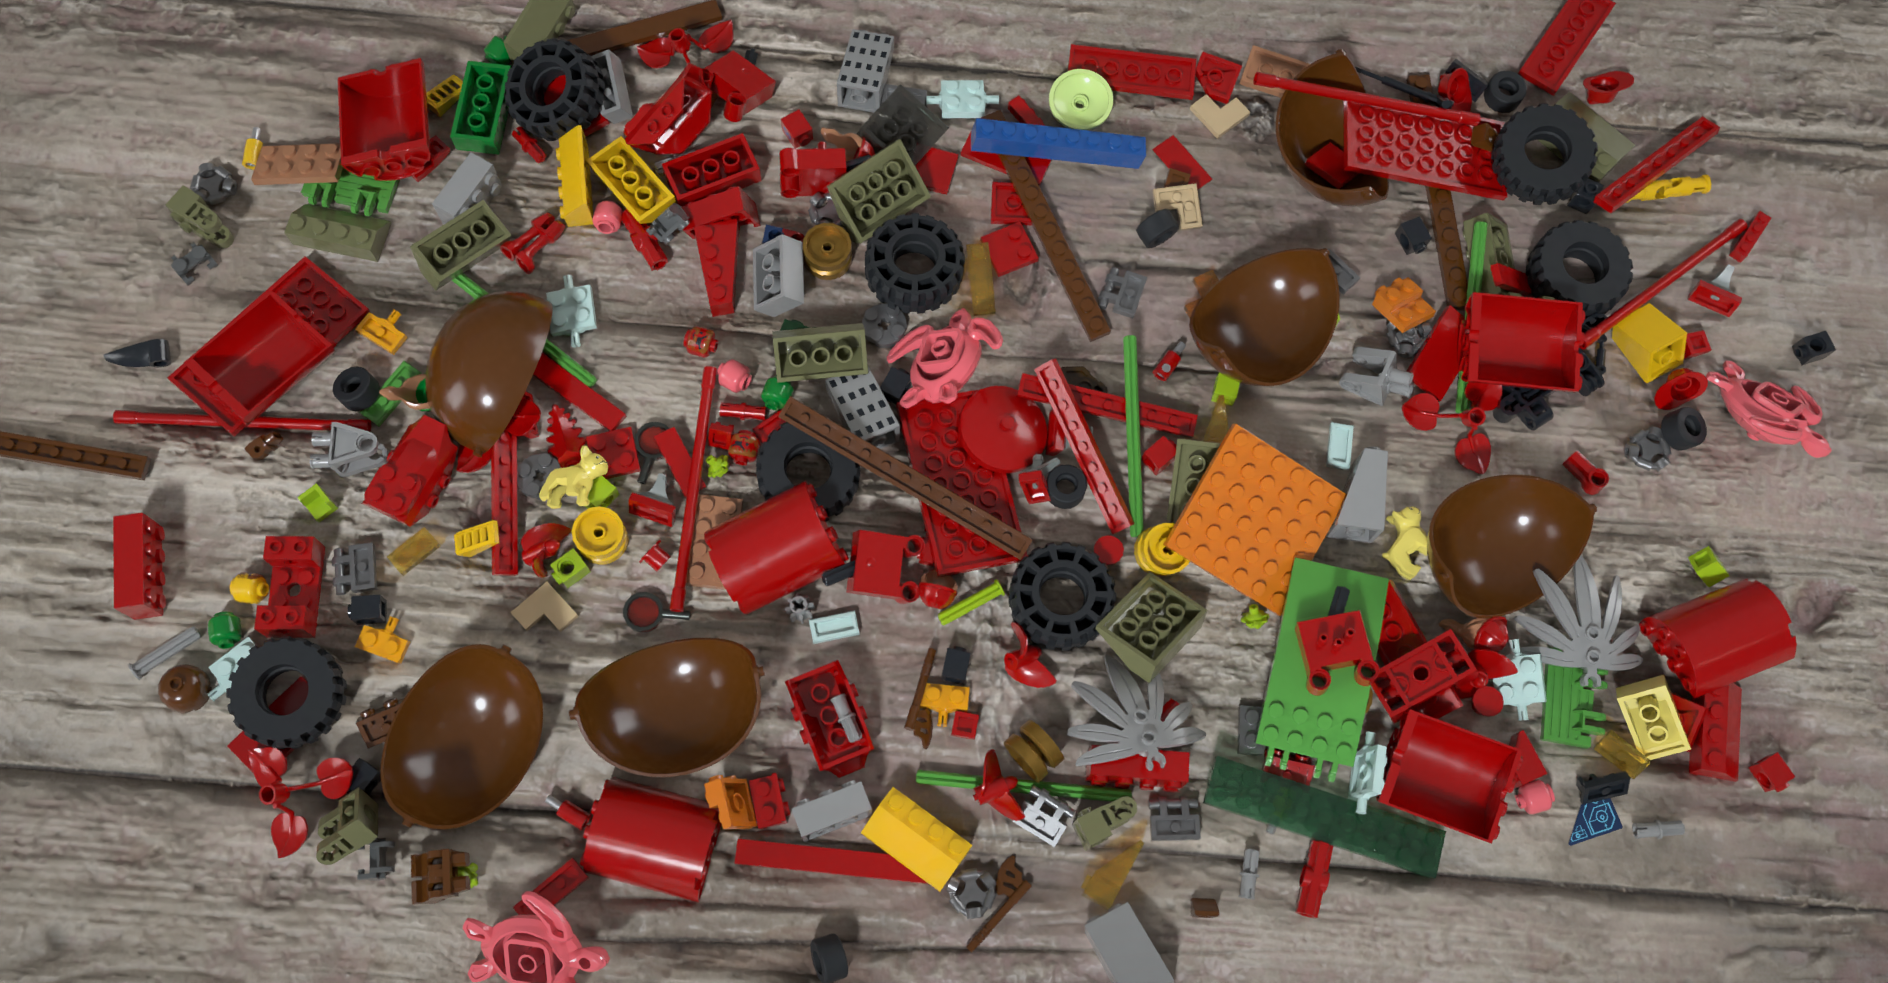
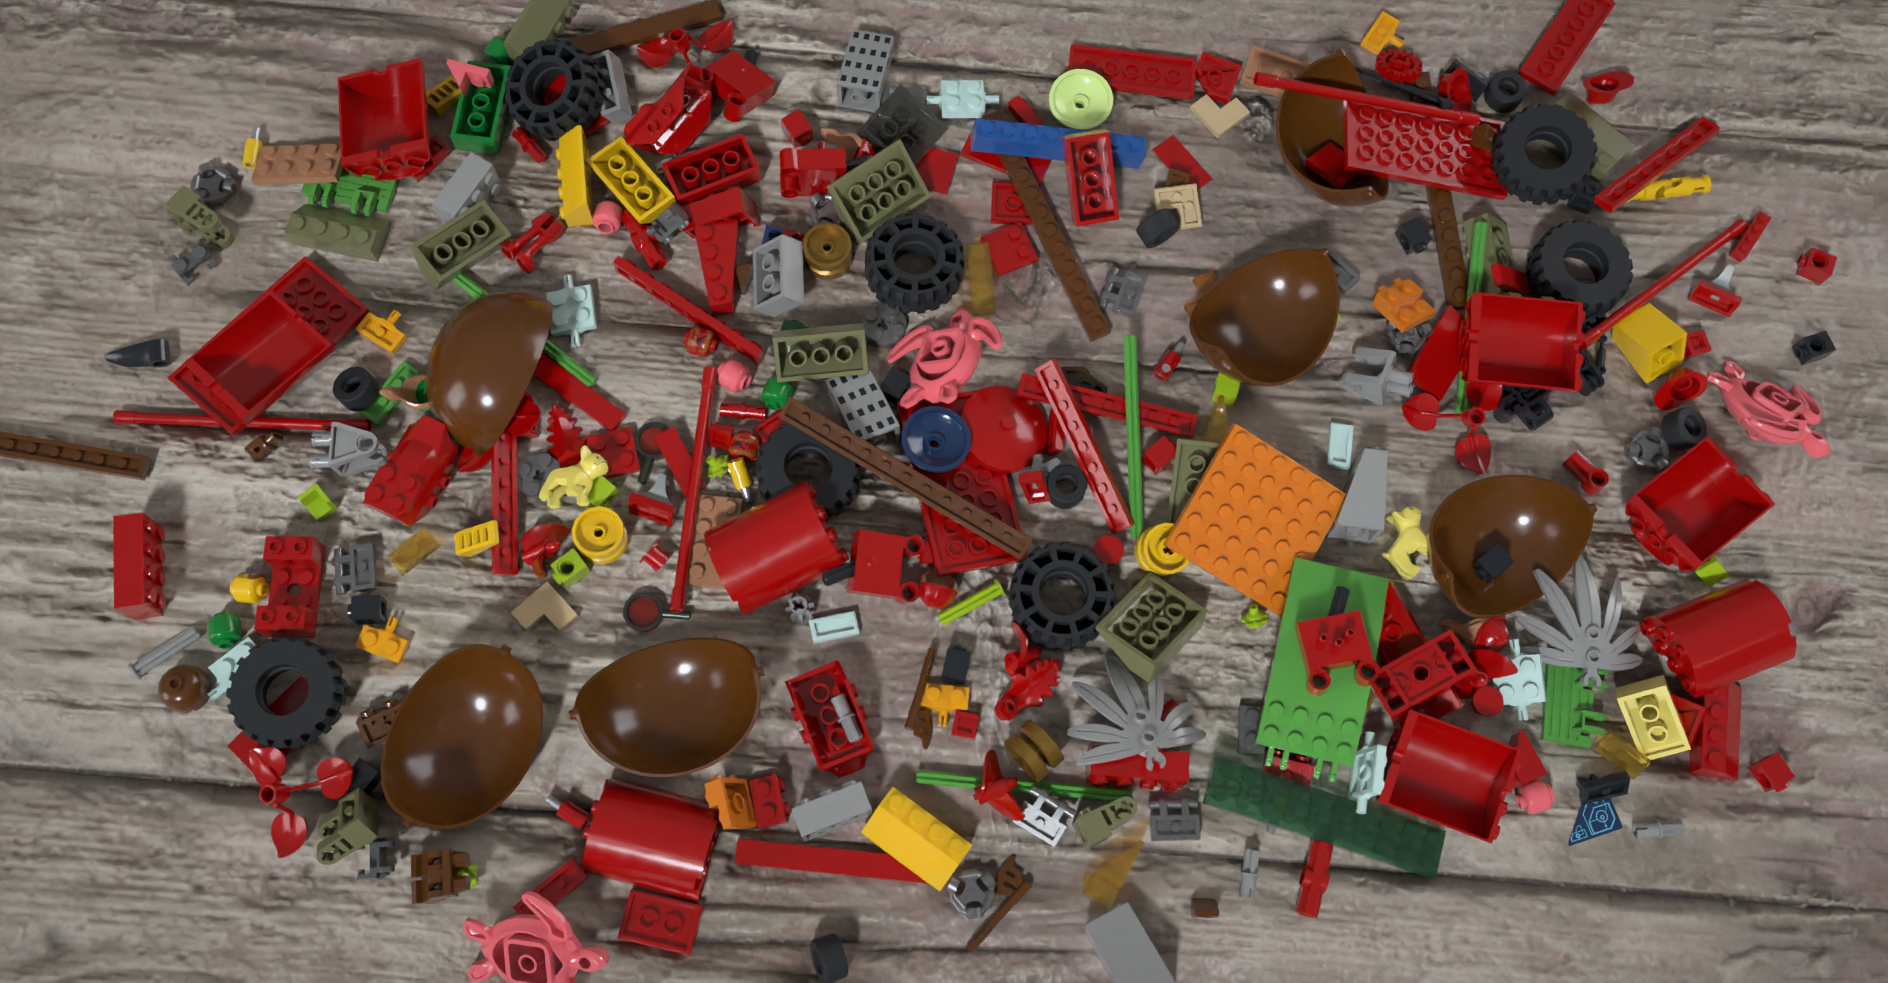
none -> coral slope [446,59,494,97]
none -> red plate [613,256,764,365]
none -> red tile [617,889,704,956]
none -> yellow piece [727,457,753,503]
none -> reddish brown slope [736,263,753,295]
none -> dark blue dish [901,406,971,473]
none -> red plant [994,657,1061,721]
none -> red brick [1061,129,1119,227]
none -> light orange plate [1360,11,1405,55]
none -> red gear [1375,48,1423,85]
none -> black brick [1472,544,1514,584]
none -> red cylinder [1625,436,1775,572]
none -> red brick [1796,247,1837,284]

